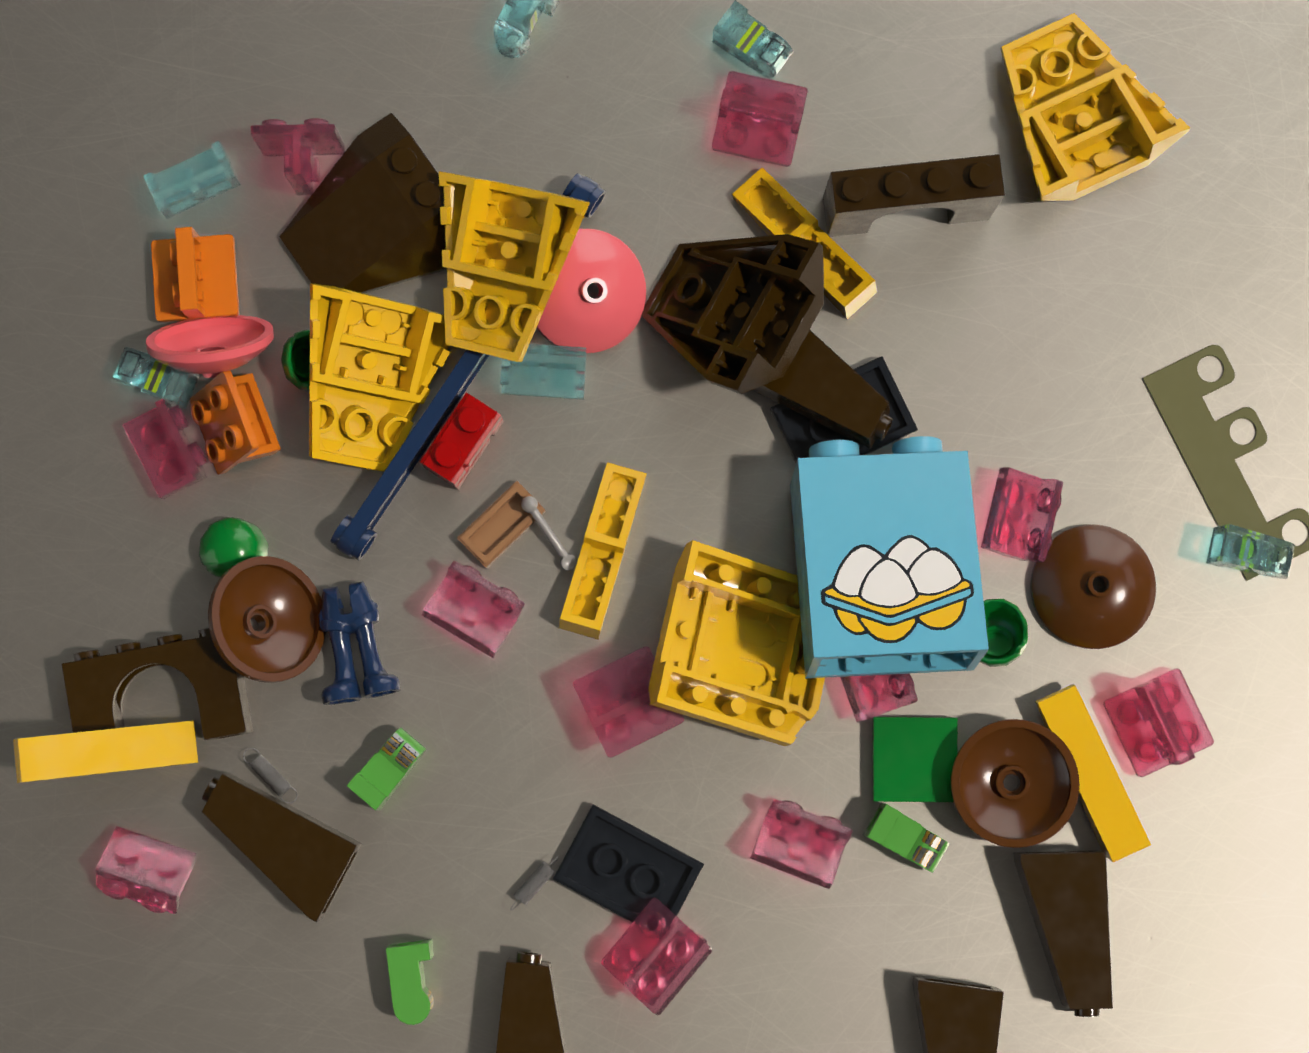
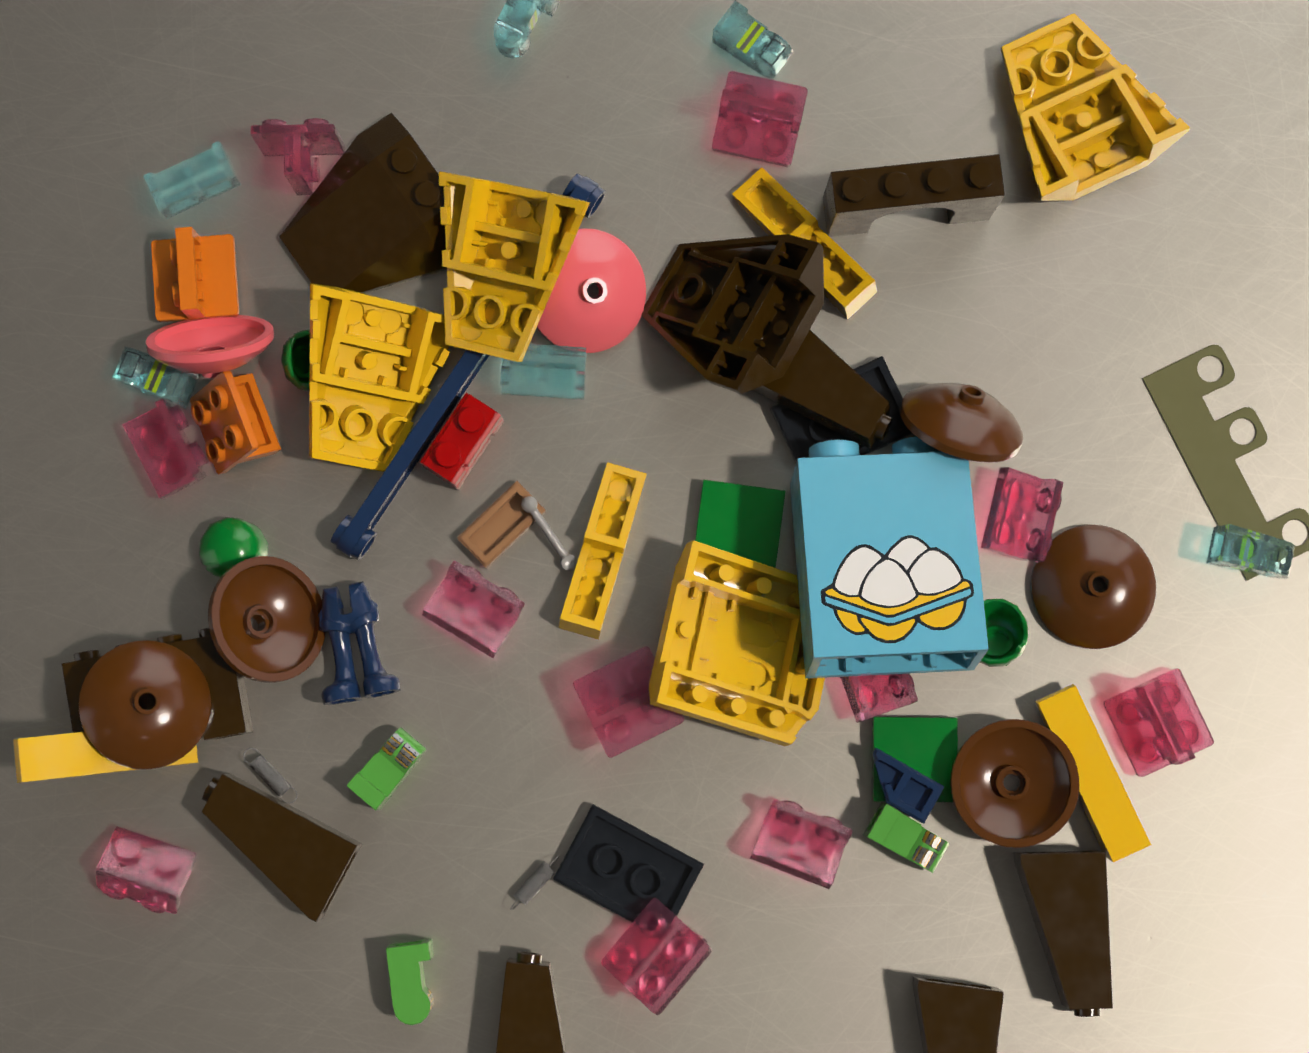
none -> reddish brown dish [79,640,211,770]
none -> green tile [695,479,786,568]
none -> dark blue tile [872,748,944,824]
none -> reddish brown dish [900,383,1023,462]

